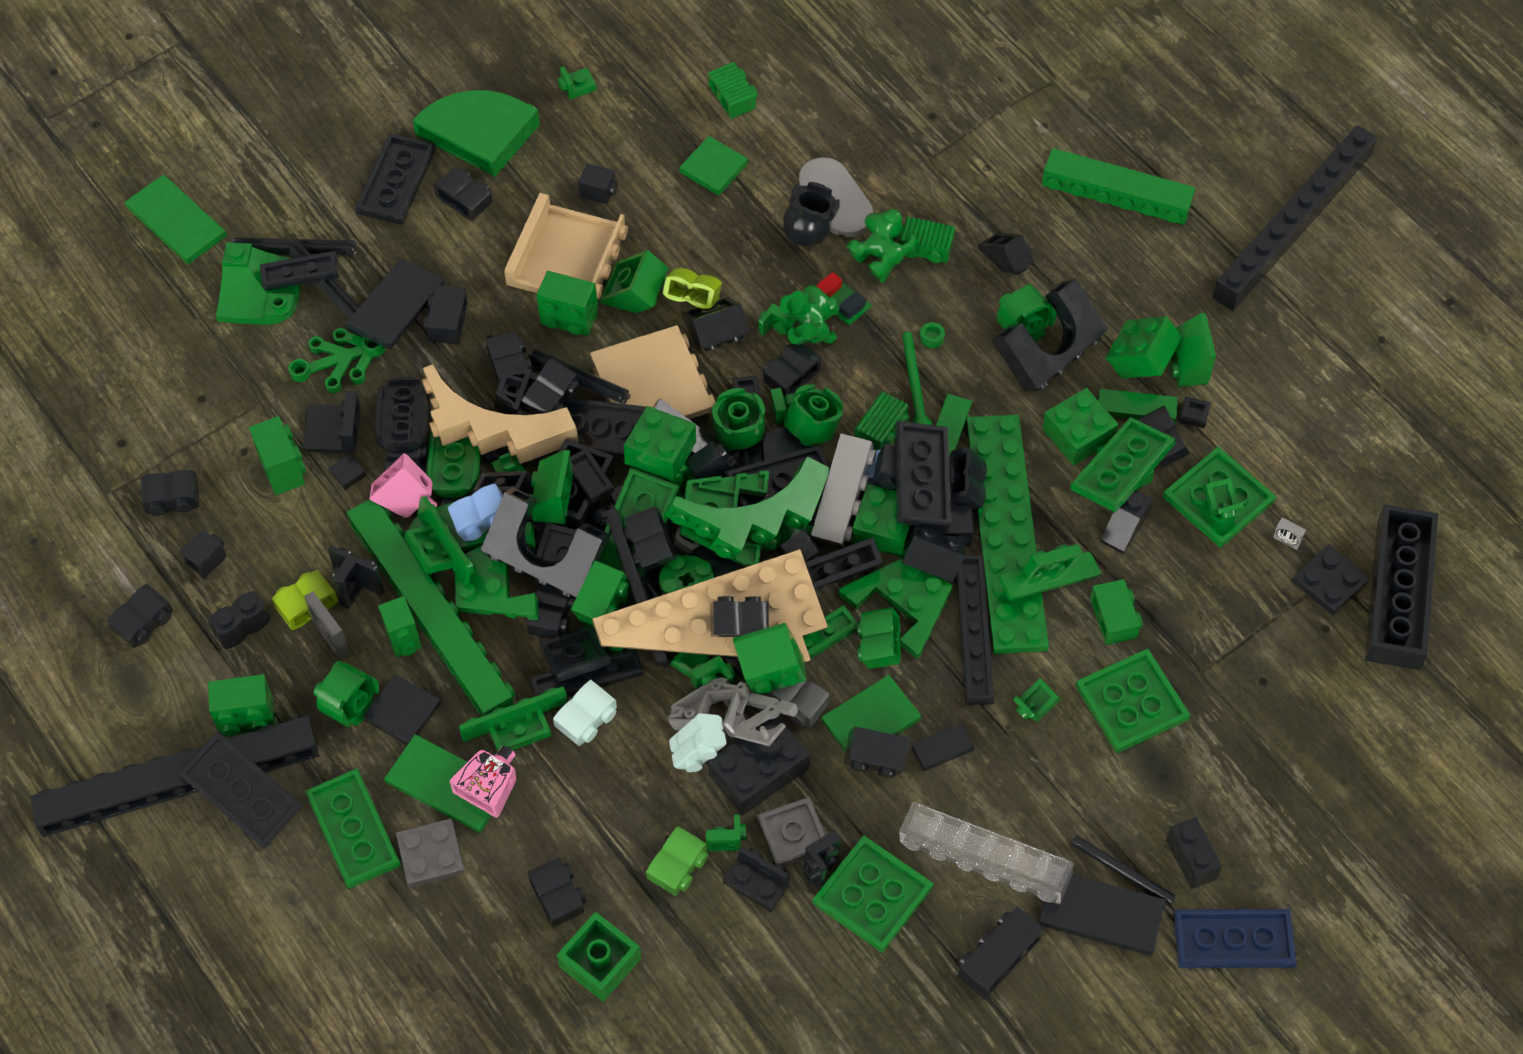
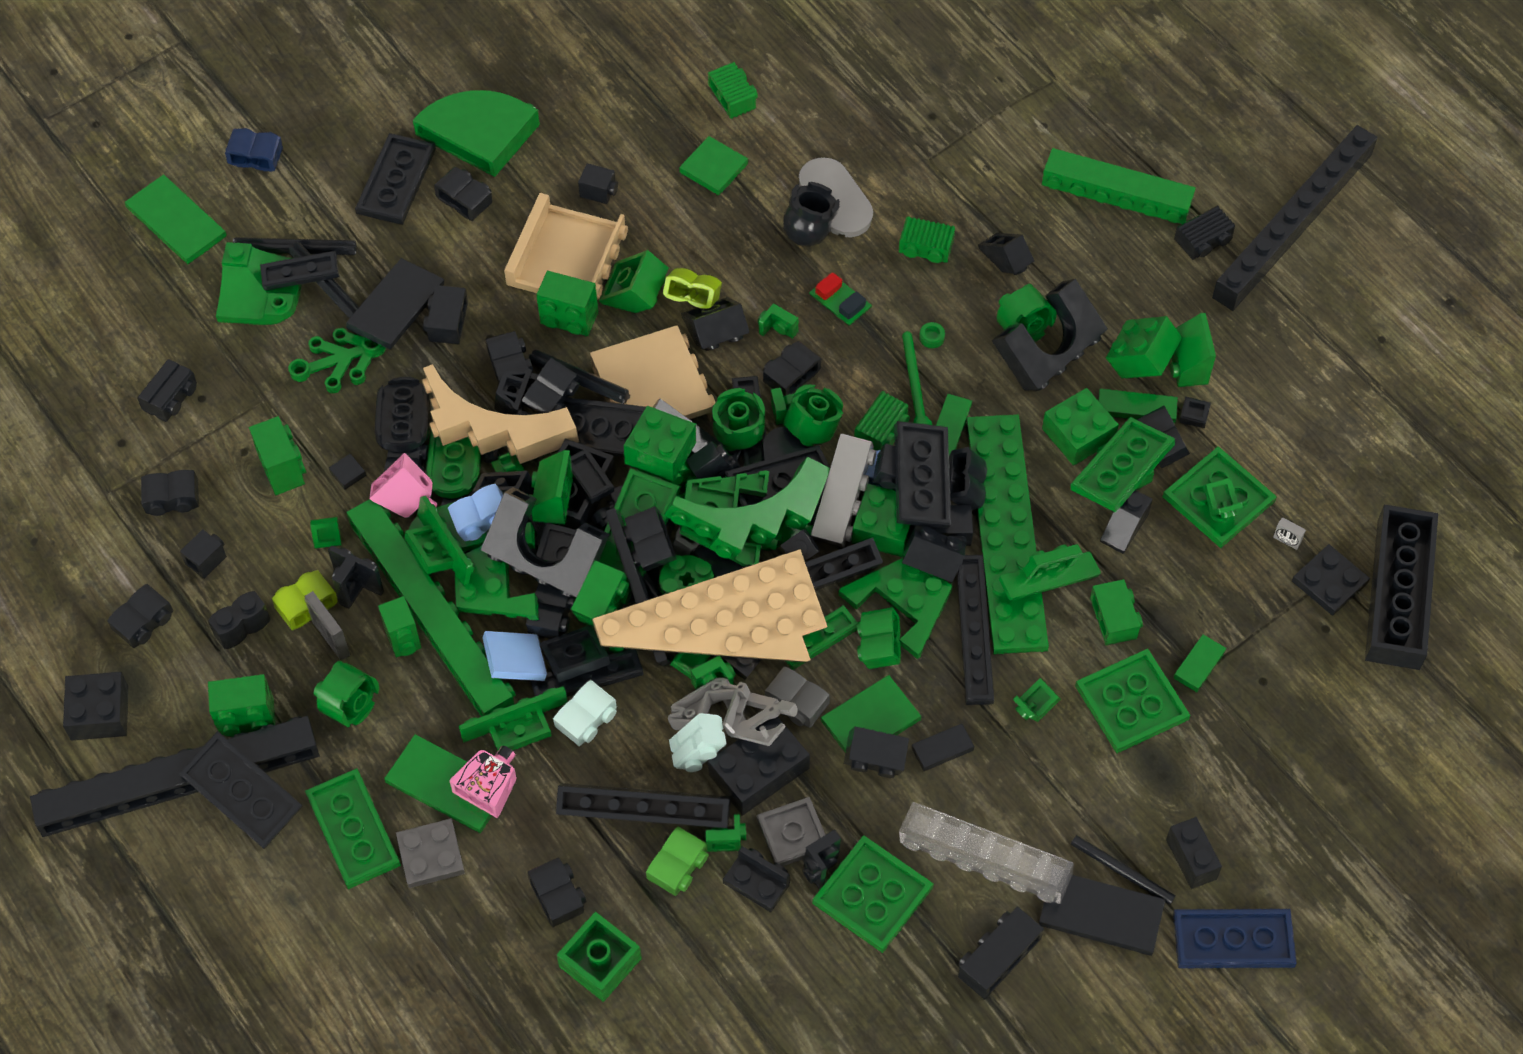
black bracket [303,391,361,453] -> none
black tile [363,674,441,745] -> none
green bracket [557,66,596,100] -> none
black brick [710,596,769,637] -> none
green slope [733,622,807,695] -> none
green animal [780,285,840,345] -> none
green animal [846,209,918,283] -> none
none -> black brick [63,672,129,741]
none -> black brick [137,359,197,422]
none -> dark blue brick [225,128,283,172]
none -> green tile [310,517,342,548]
none -> light blue tile [482,631,547,681]
none -> black brick [556,783,731,828]
none -> black brick [1174,206,1235,260]
none -> green tile [1174,634,1226,692]

